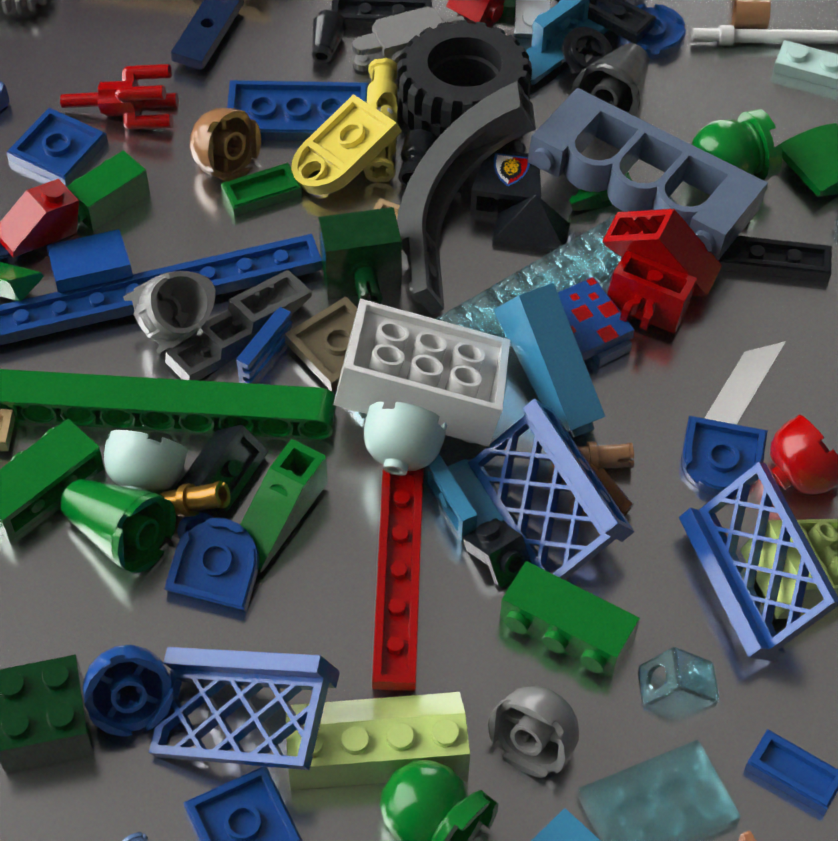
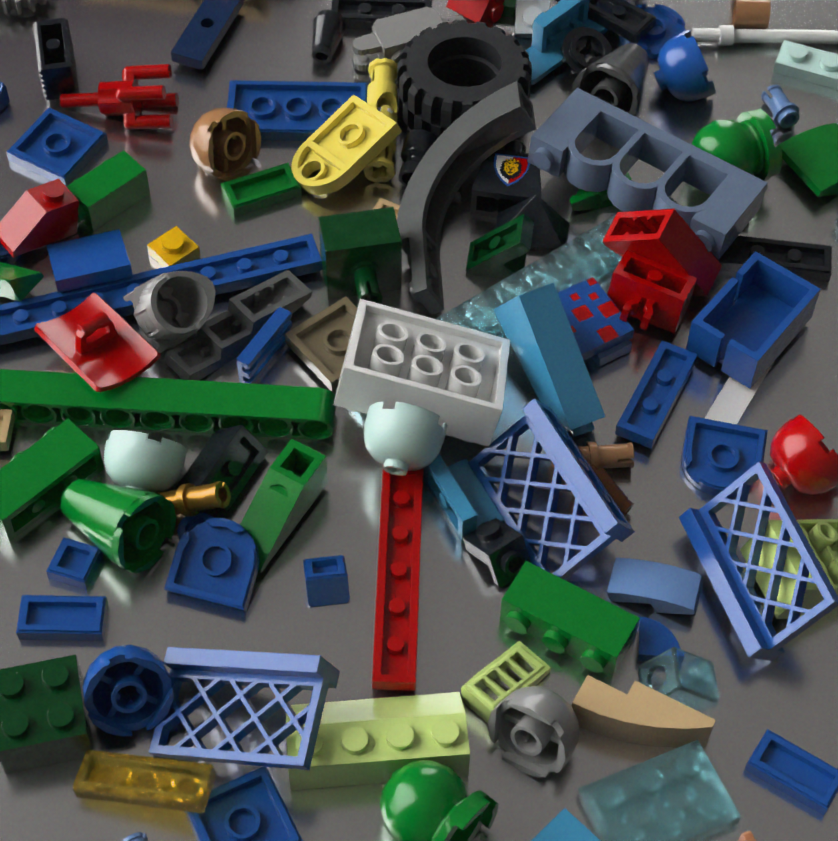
none -> blue tile [16,595,108,641]
none -> black brick [33,18,79,100]
none -> red shield [34,293,161,392]
none -> blue tile [46,537,104,590]
none -> clear yellow plate [72,749,217,814]
none -> yellow plate [147,226,200,267]
none -> blue slope [303,555,350,607]
none -> yellowish green slope [461,641,551,724]
none -> dark green slope [466,214,534,280]
none -> tan slope [571,675,716,748]
none -> medium blue slope [607,557,704,615]
none -> blue plate [615,340,698,449]
none -> blue tile [637,616,682,665]
none -> blue cylinder [653,30,716,103]
none -> blue piece [686,251,820,389]
none -> medium blue pin [761,84,800,128]

